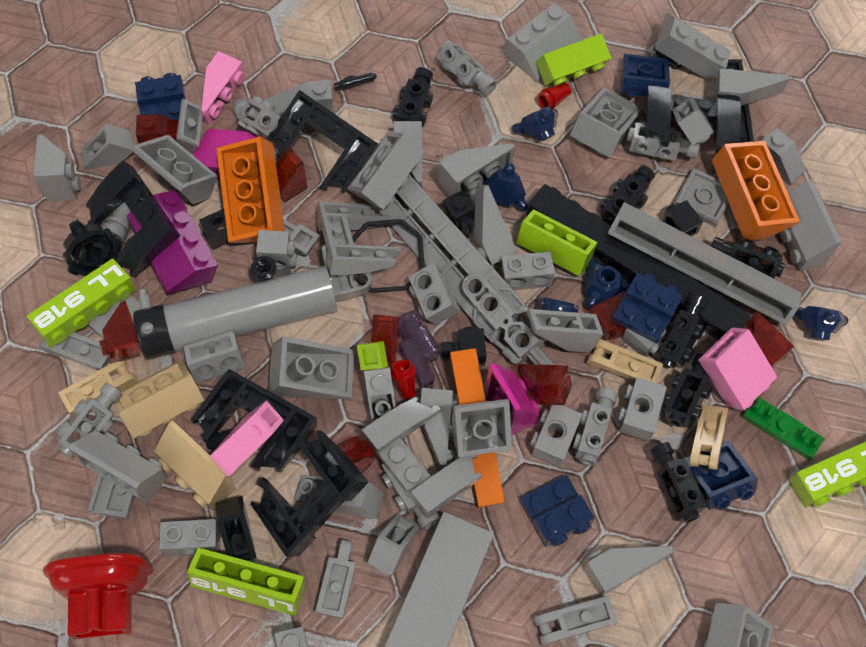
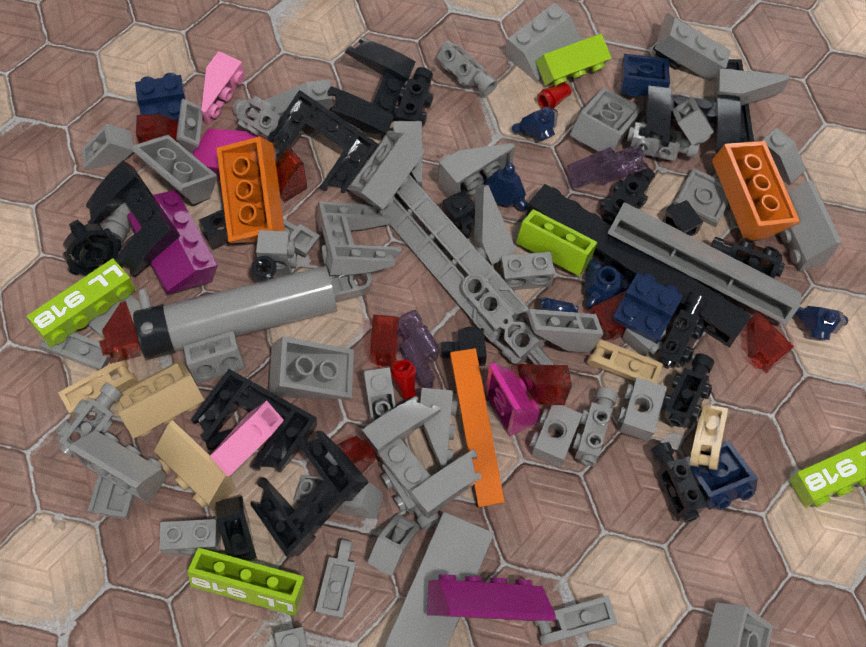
light grey slope [34,135,81,201] -> none
red piece [43,553,153,639] -> none
black piece [333,72,377,91] -> none
black piece [352,219,425,293] -> none
lime plate [357,341,388,371] -> none
light grey brick [408,263,460,325] -> none
light grey slope [452,399,512,457] -> none
dark blue plate [519,475,595,547] -> none
light grey slope [584,546,675,596] -> none
bright pink brick [699,328,777,410] -> none
green plate [742,396,825,461] -> none
none -> black wedge [328,38,416,141]
none -> magenta slope [427,574,556,621]
none -> clear purple plate [567,146,648,189]

